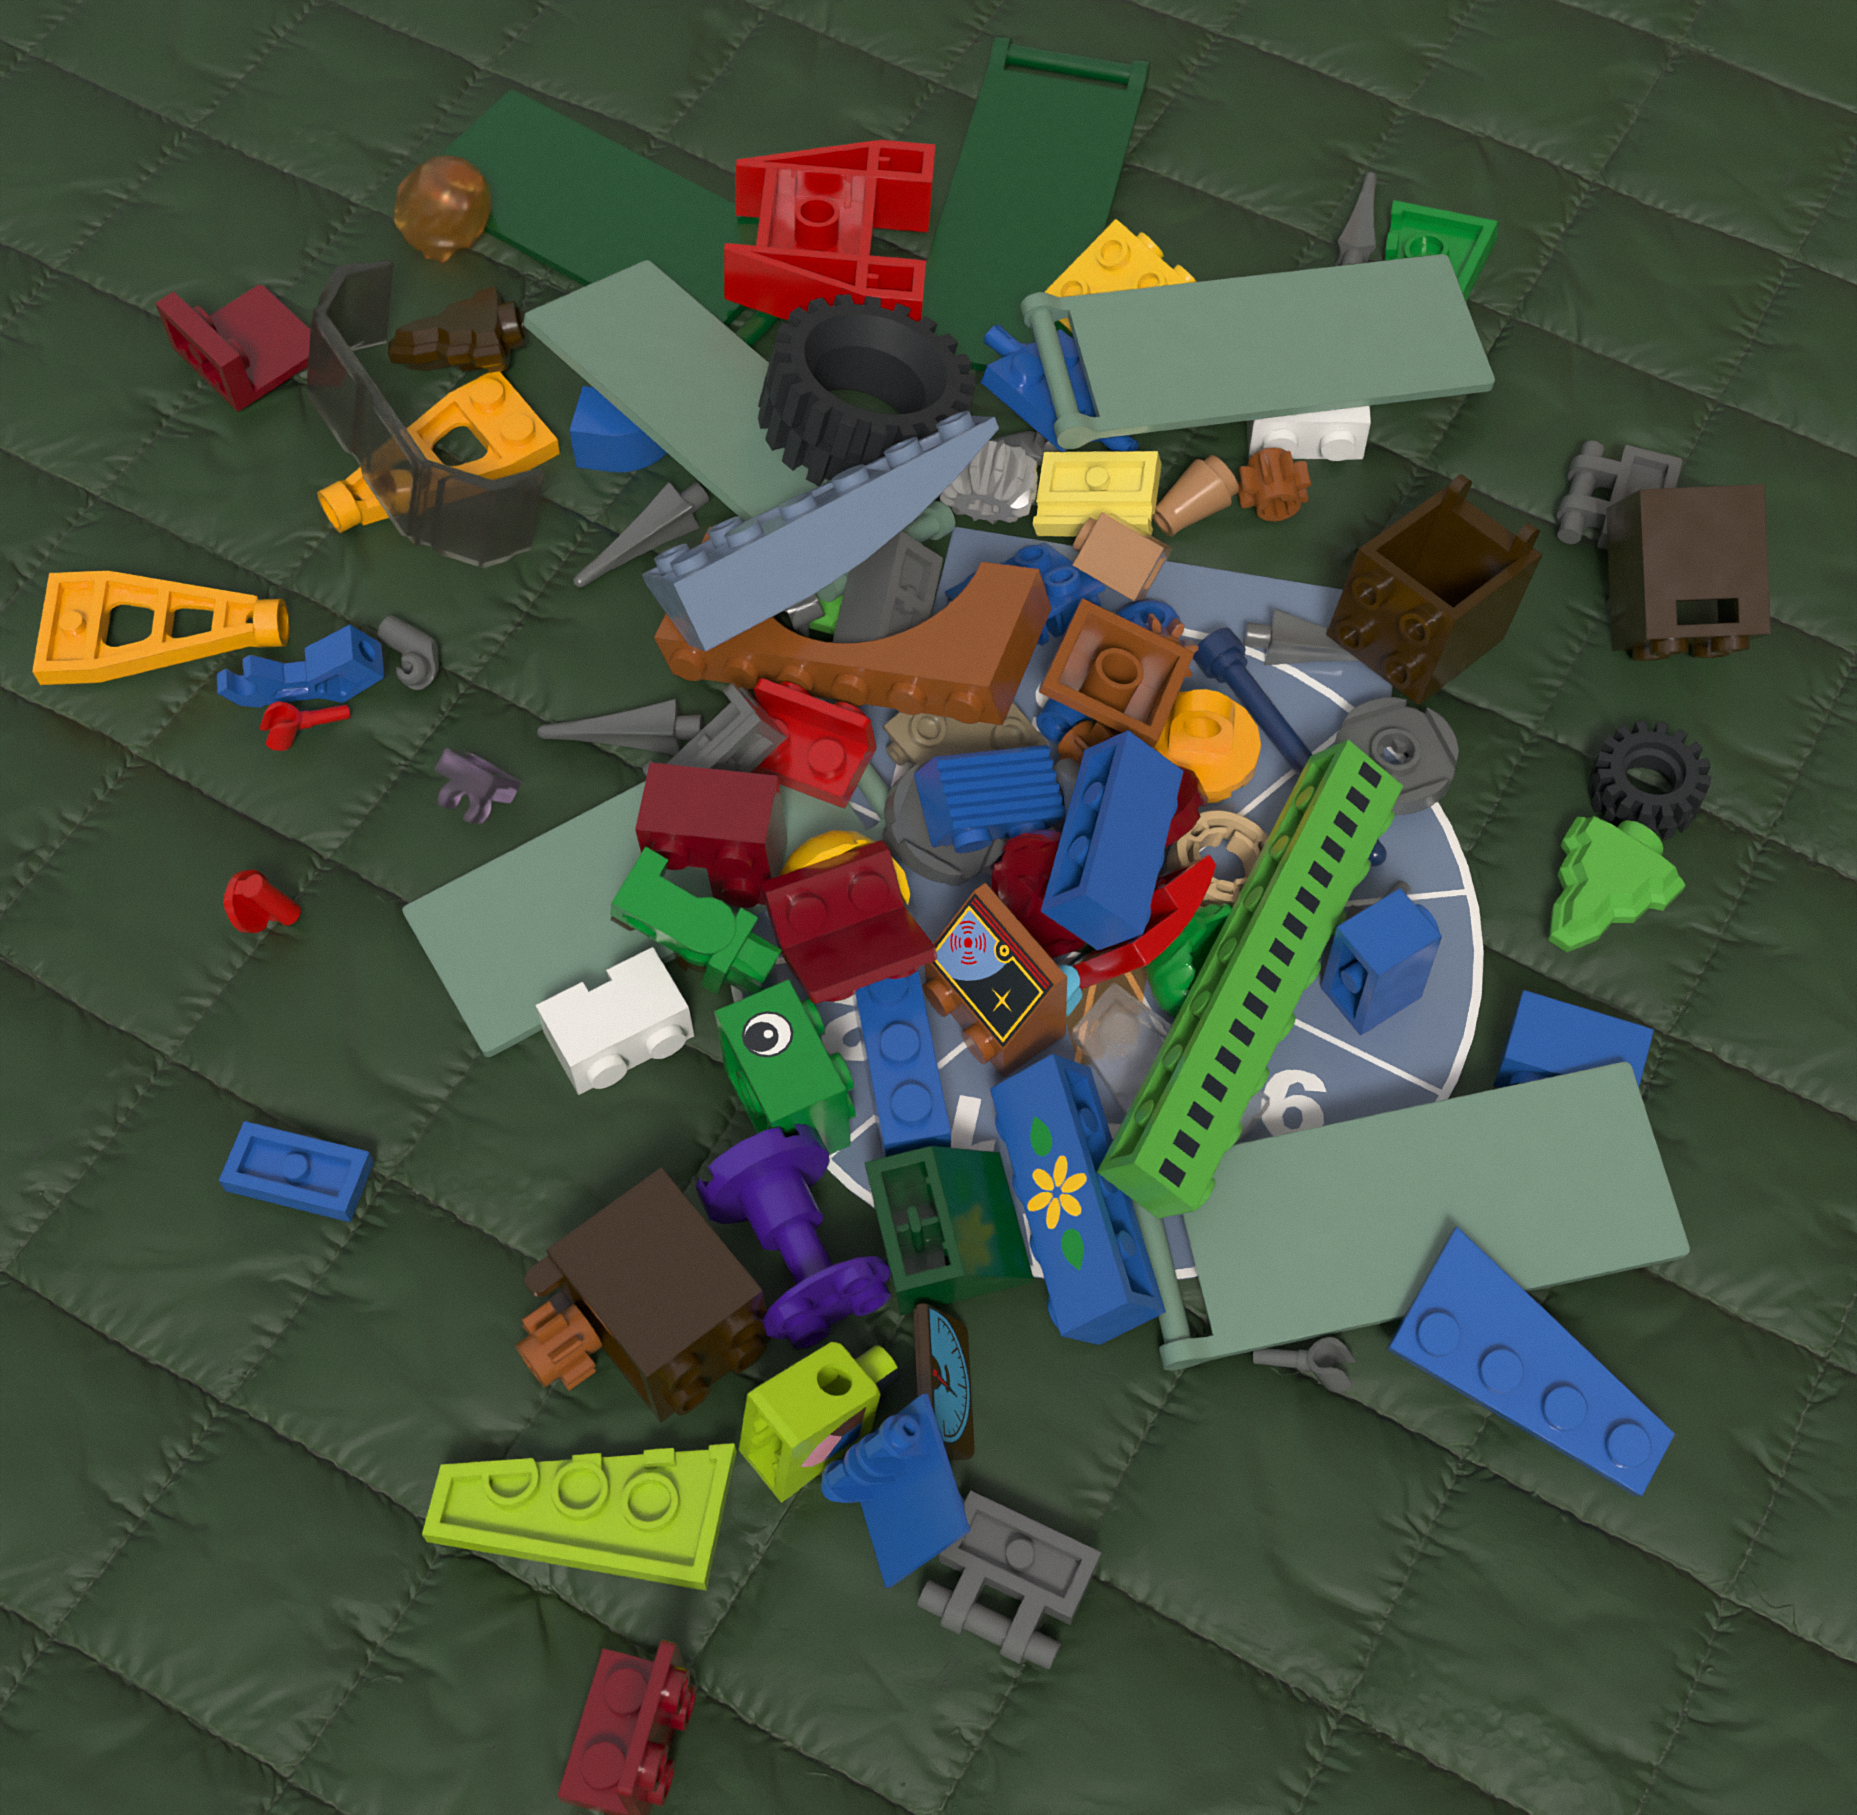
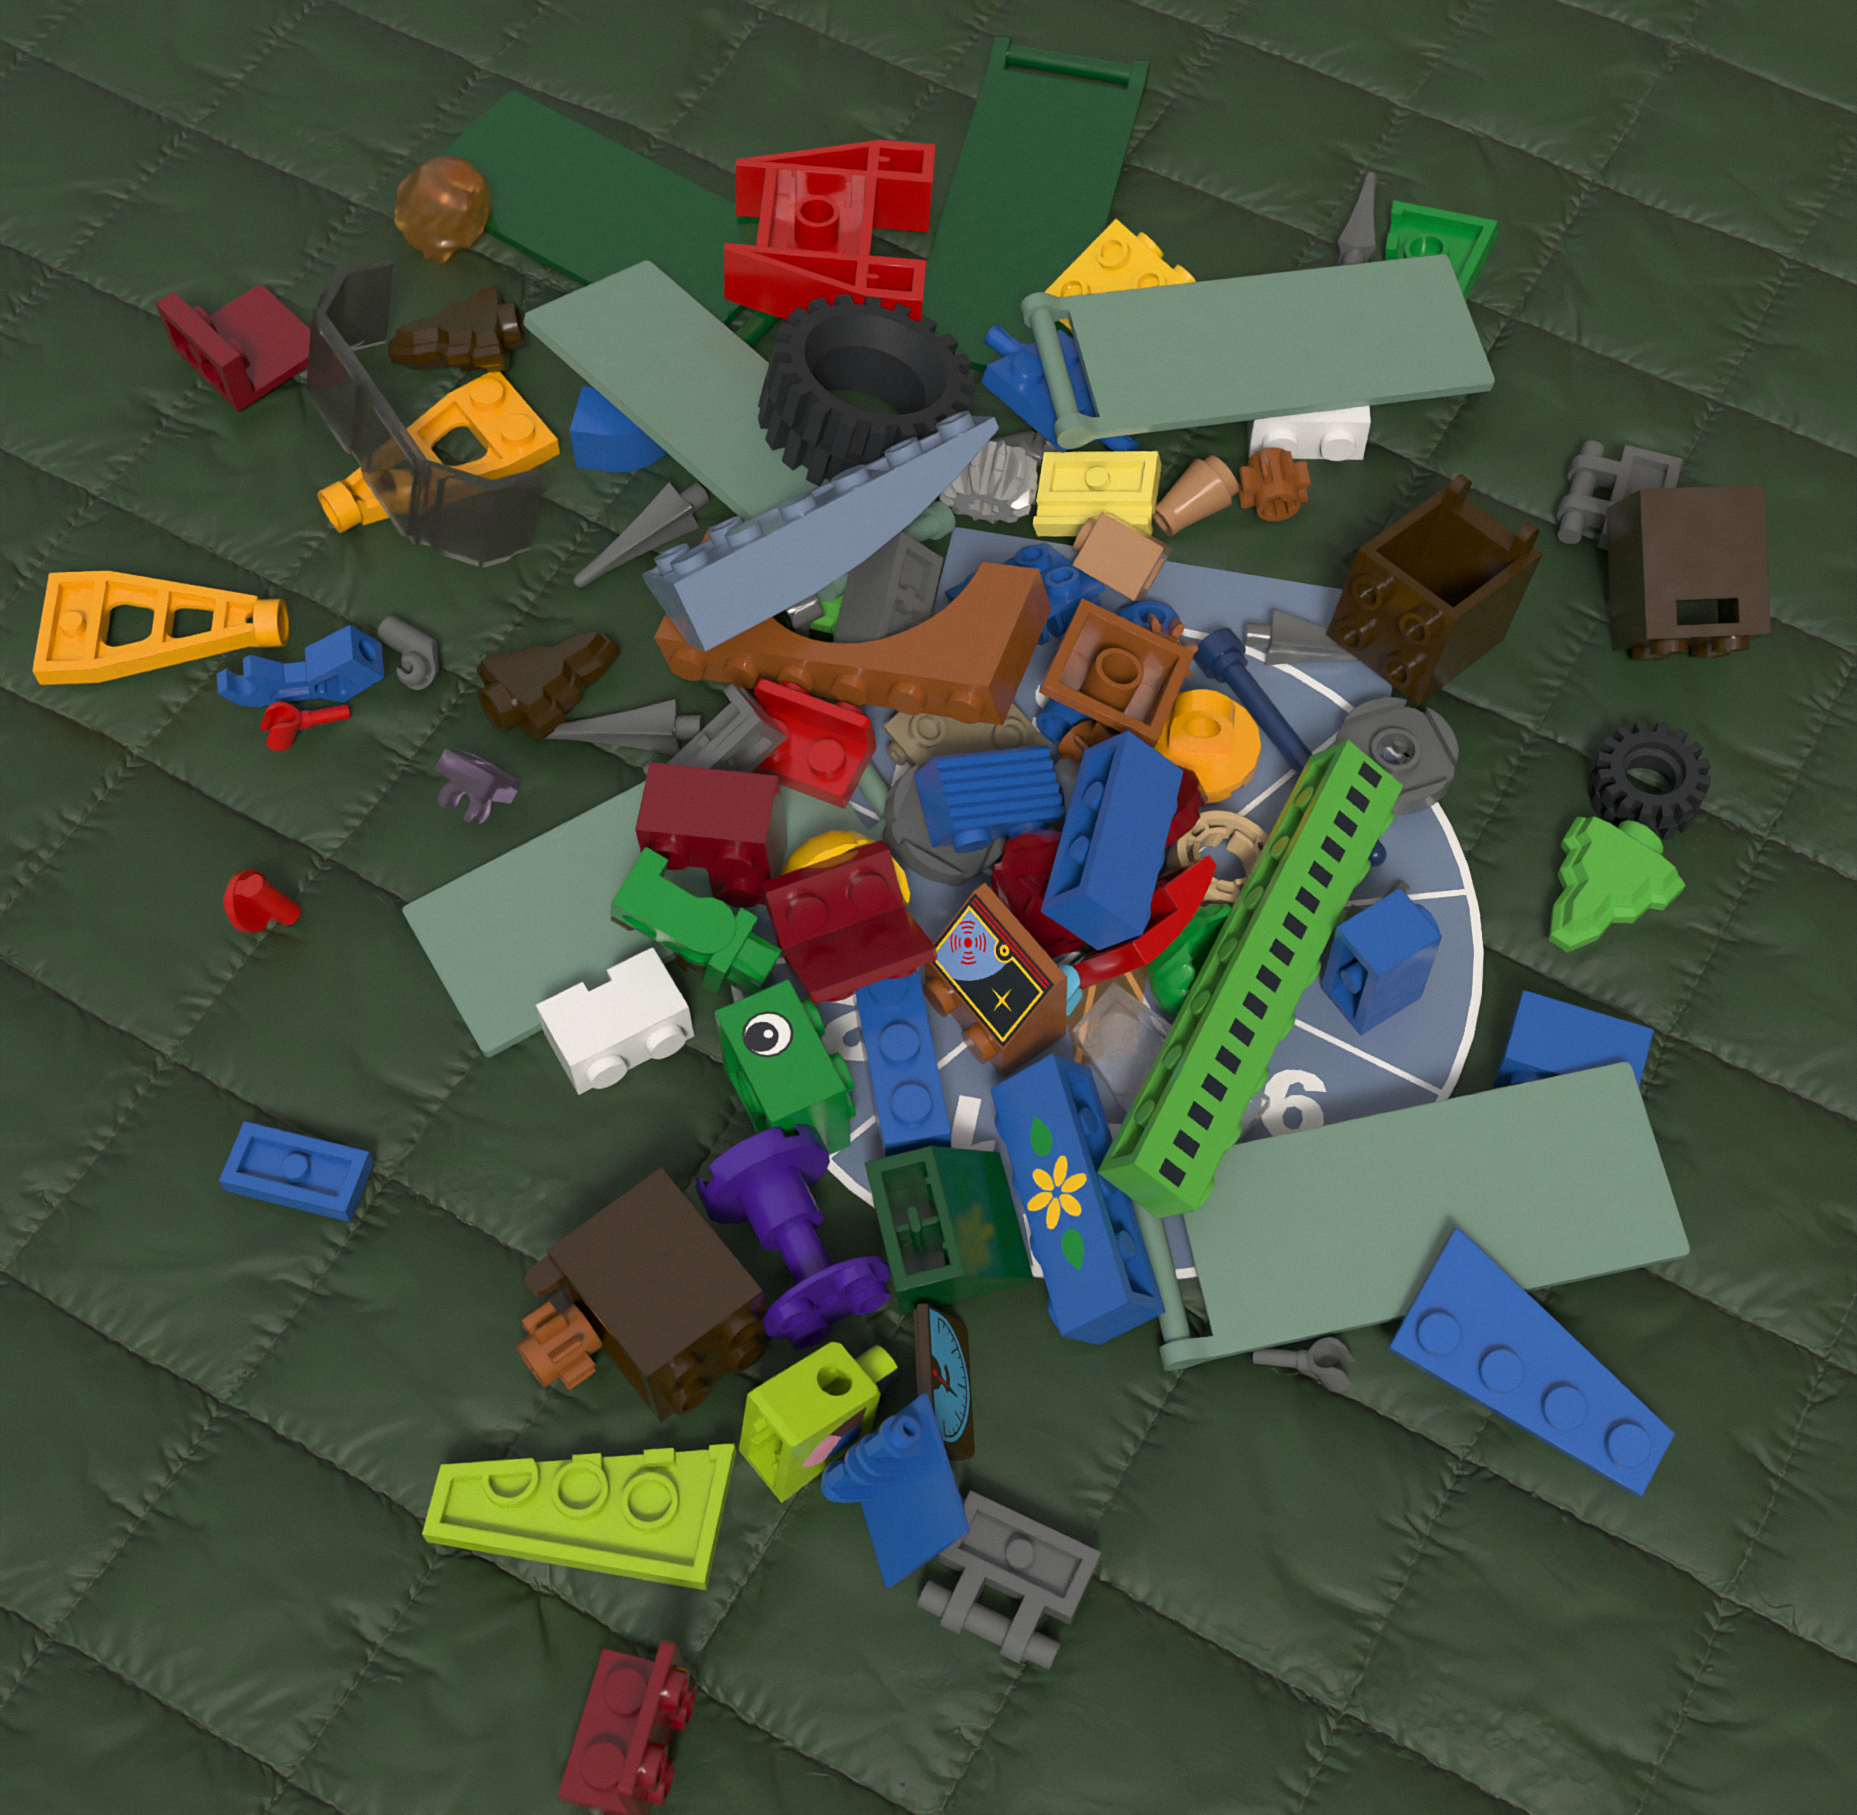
none -> dark brown rock [476,631,621,742]

